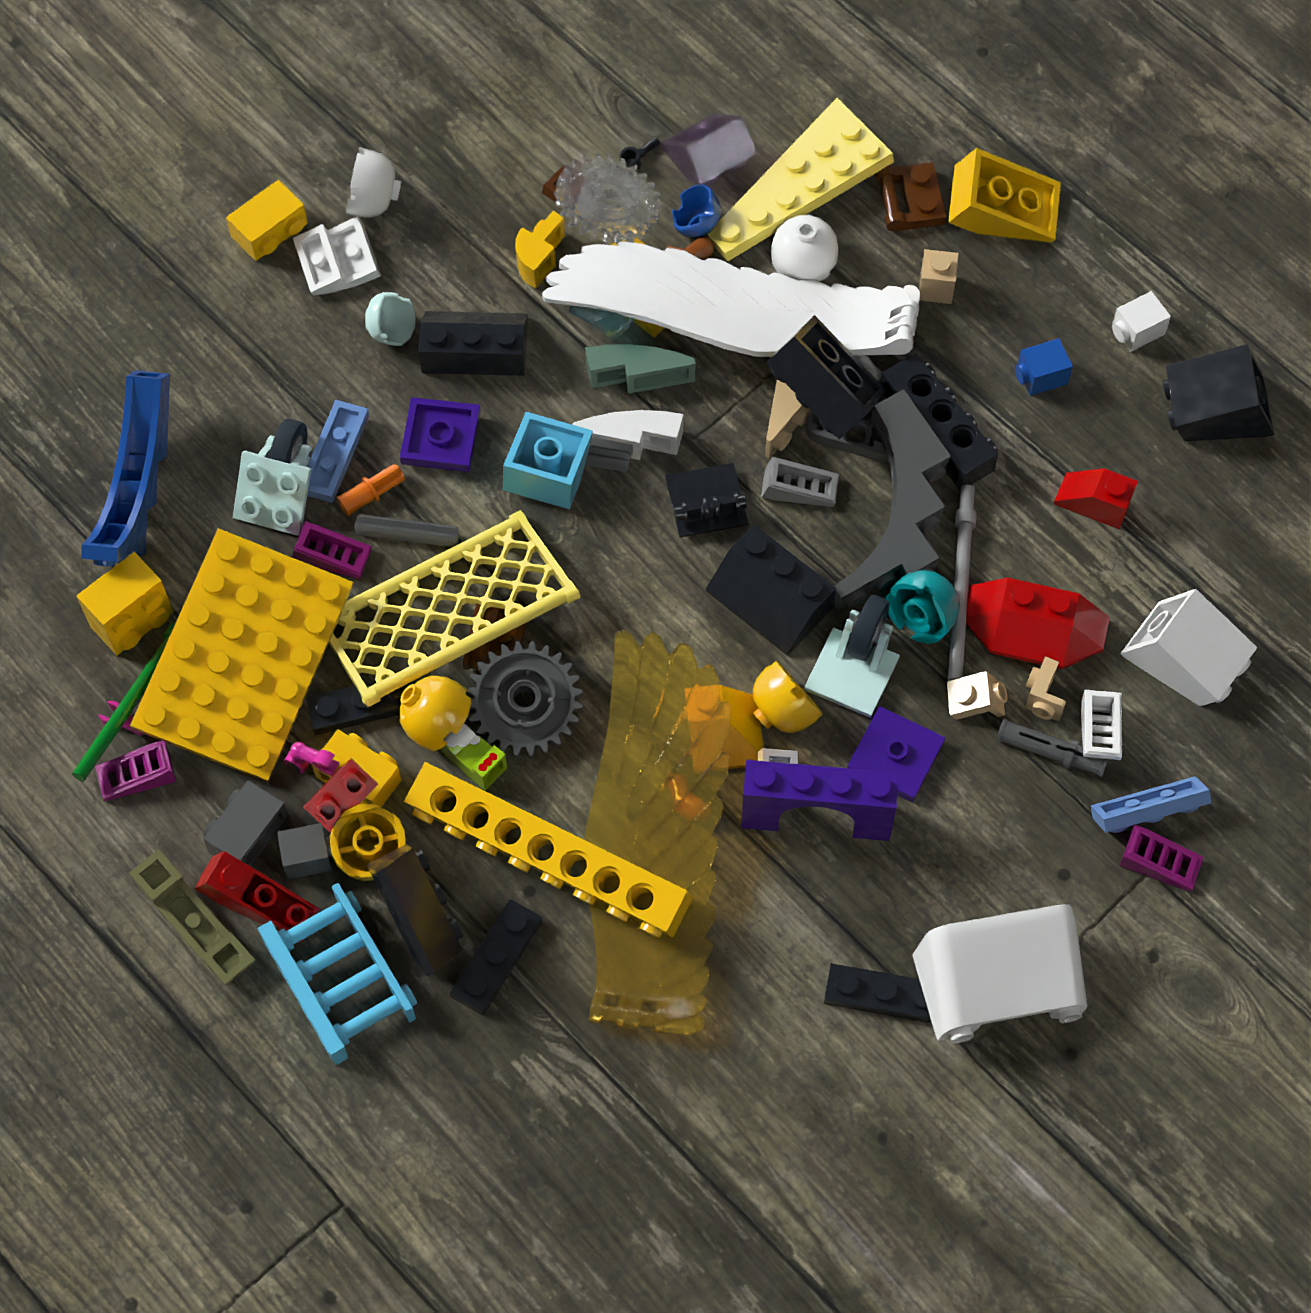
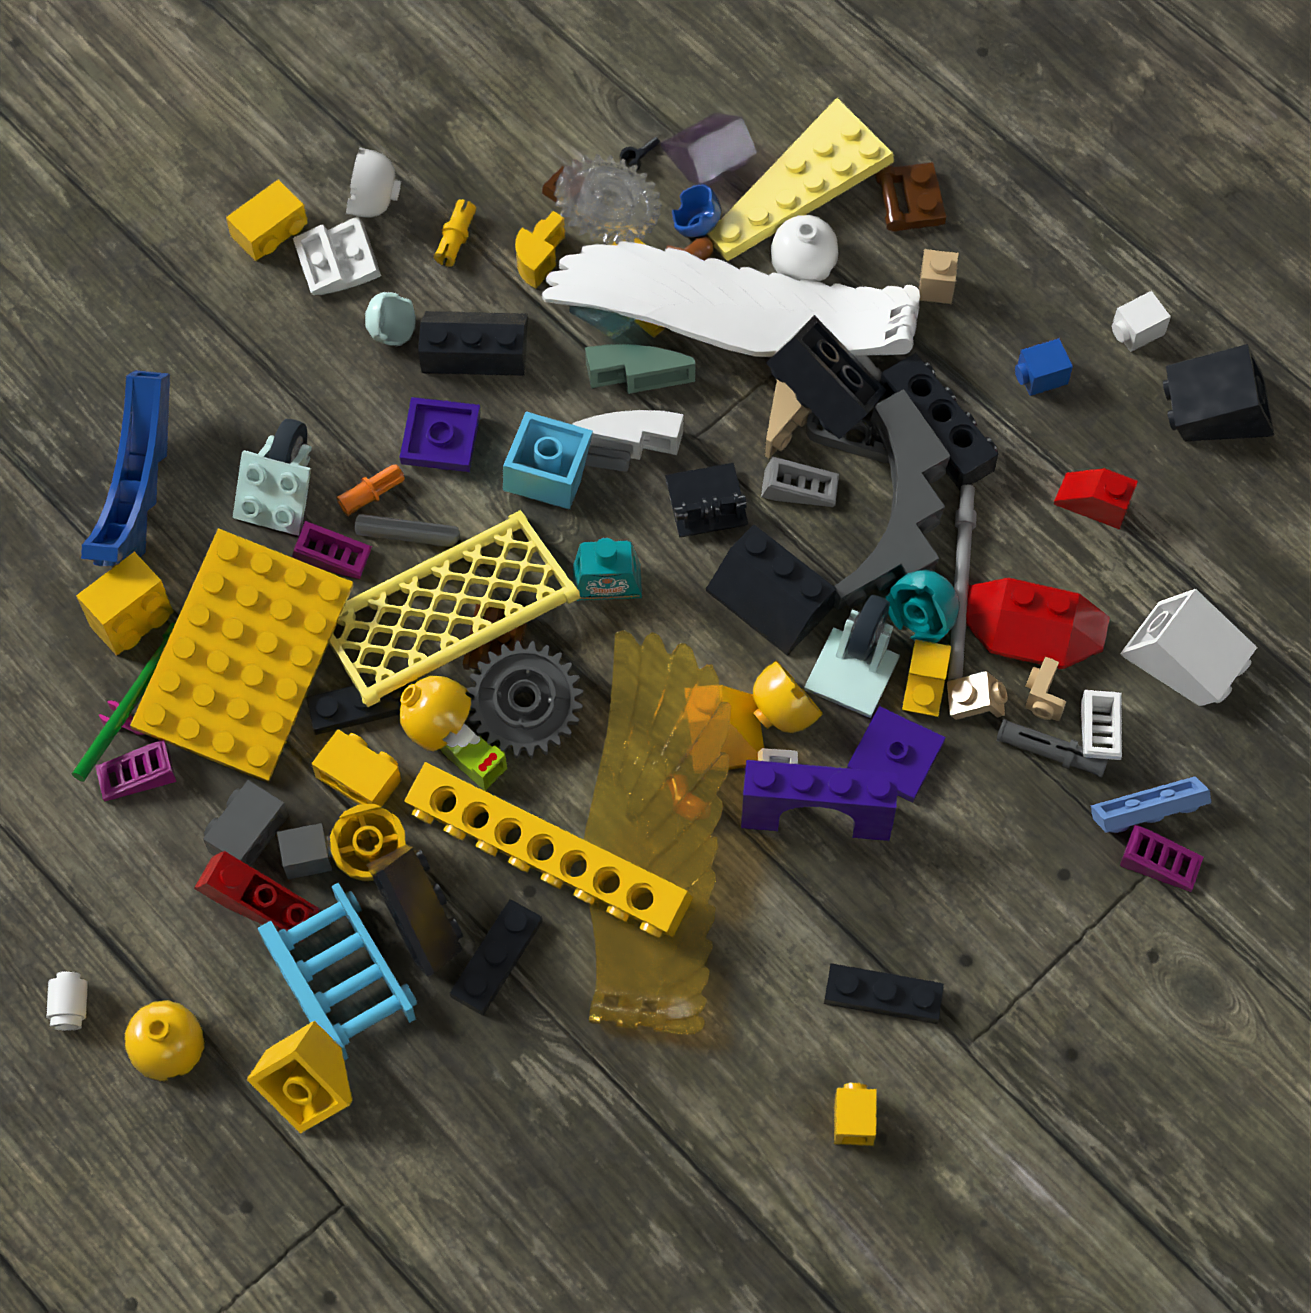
olive slope [129,849,256,986] -> none
dark pink arm [283,742,340,775] -> none
red hips [303,758,378,833] -> none
medium blue plate [307,400,369,503] -> none
white windscreen [912,904,1087,1043] -> none
yellow slope [948,148,1061,243] -> none
none -> white brick [46,972,88,1031]
none -> yellow cylinder [125,1000,204,1081]
none -> yellow slope [247,1020,352,1133]
none -> yellow pin [434,199,477,267]
none -> teal torso [573,538,642,601]
none -> yellow brick [834,1083,876,1146]
none -> yellow brick [902,639,951,717]

